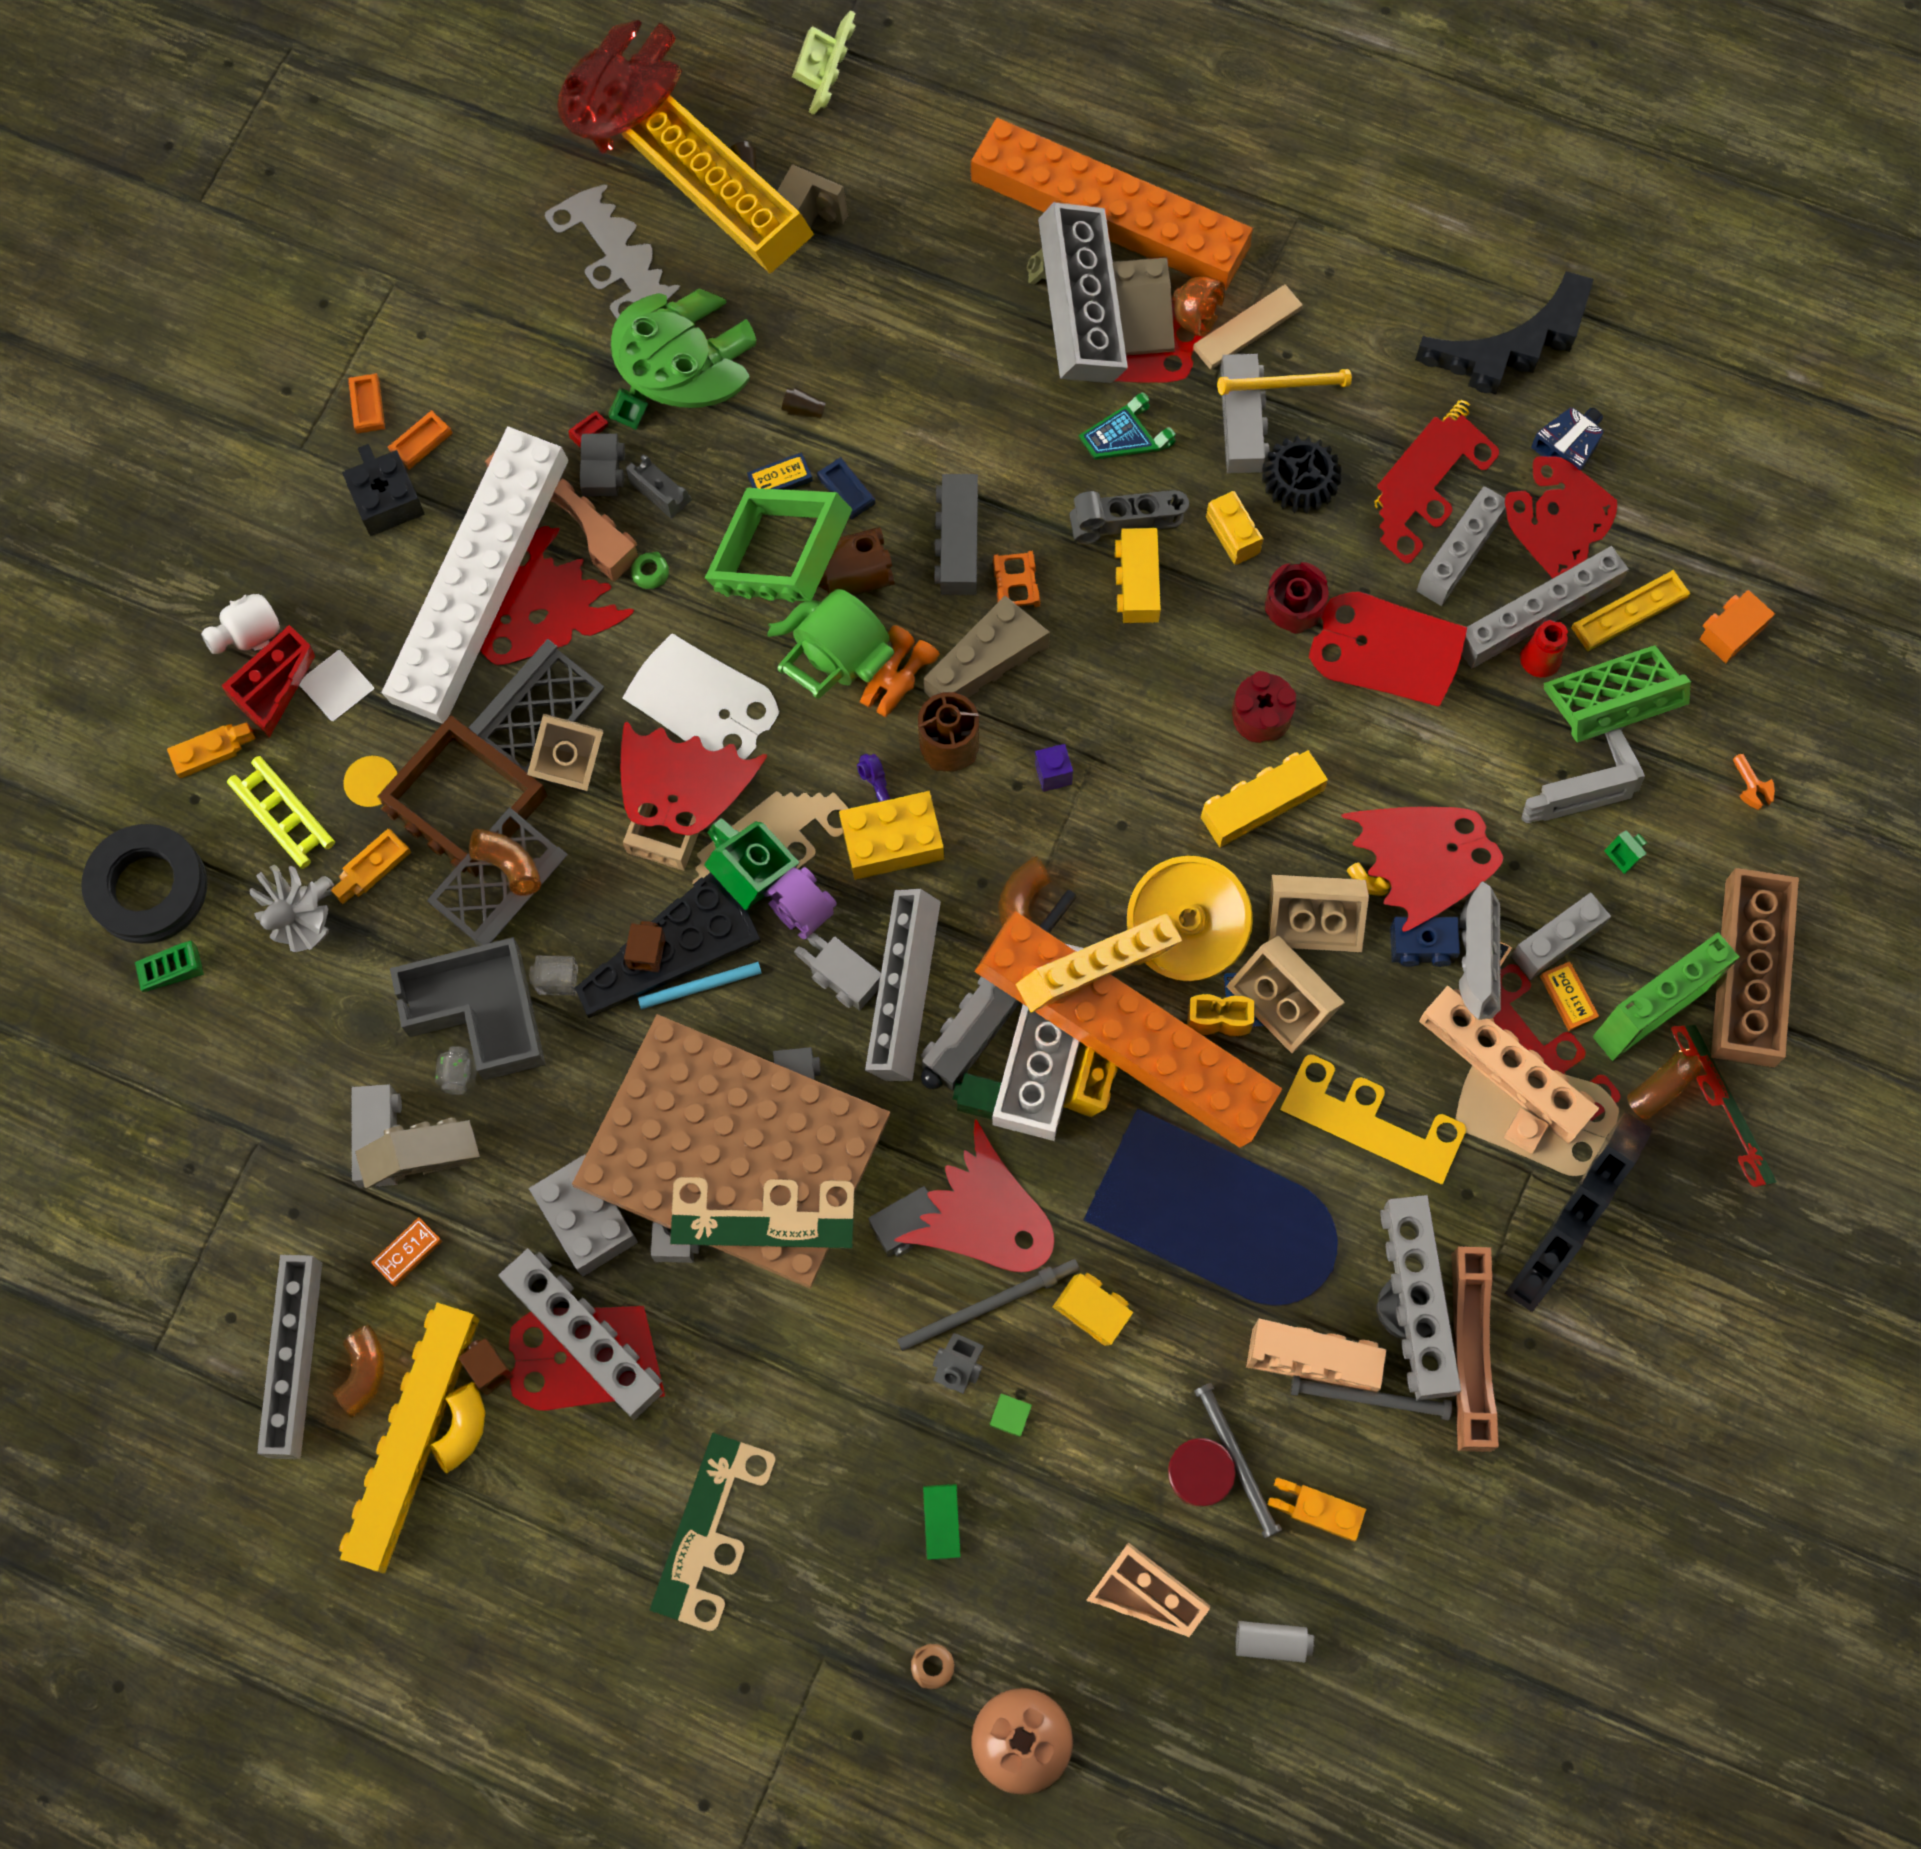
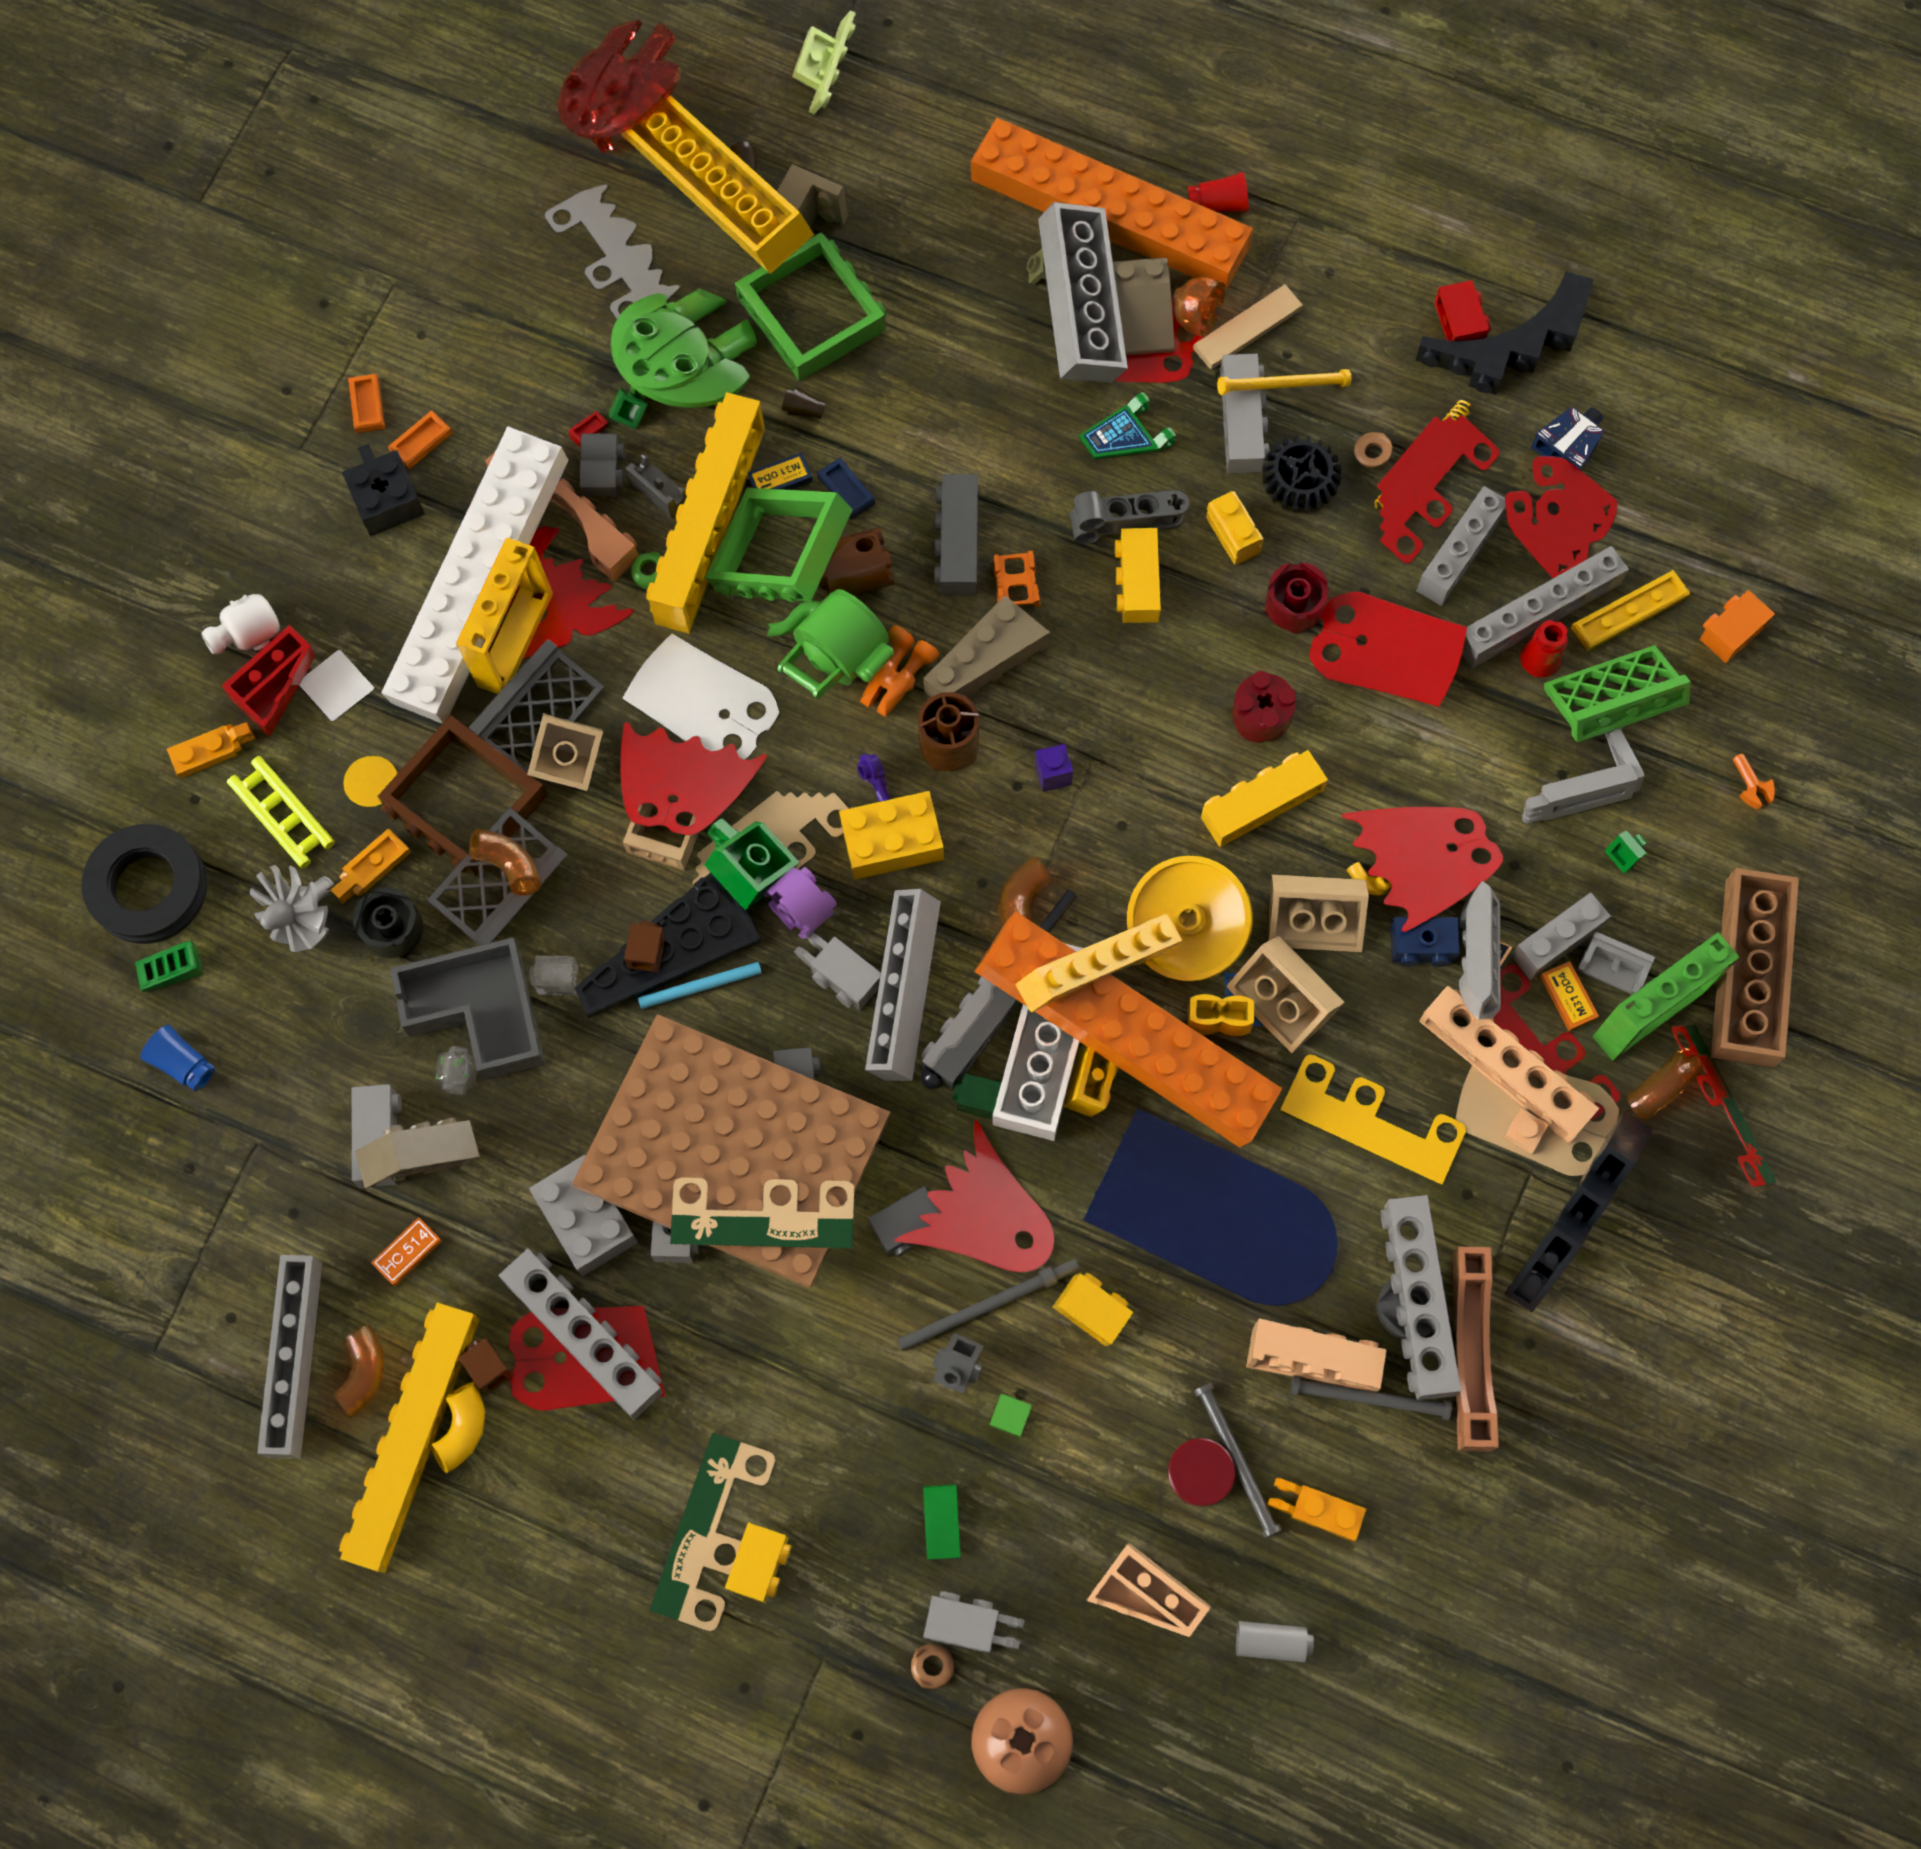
none -> blue plant [140,1025,215,1092]
none -> pearl dark grey brick [353,887,423,958]
none -> yellow window [456,537,553,694]
none -> yellow brick [646,392,765,634]
none -> yellow brick [725,1522,792,1604]
none -> bright green window [735,232,887,382]
none -> light grey hinge [923,1591,1024,1653]
none -> red plant [1187,171,1249,213]
none -> medium nougat piece [1354,432,1393,468]
none -> red brick [1434,280,1491,341]
none -> light grey hinge [1577,932,1655,995]

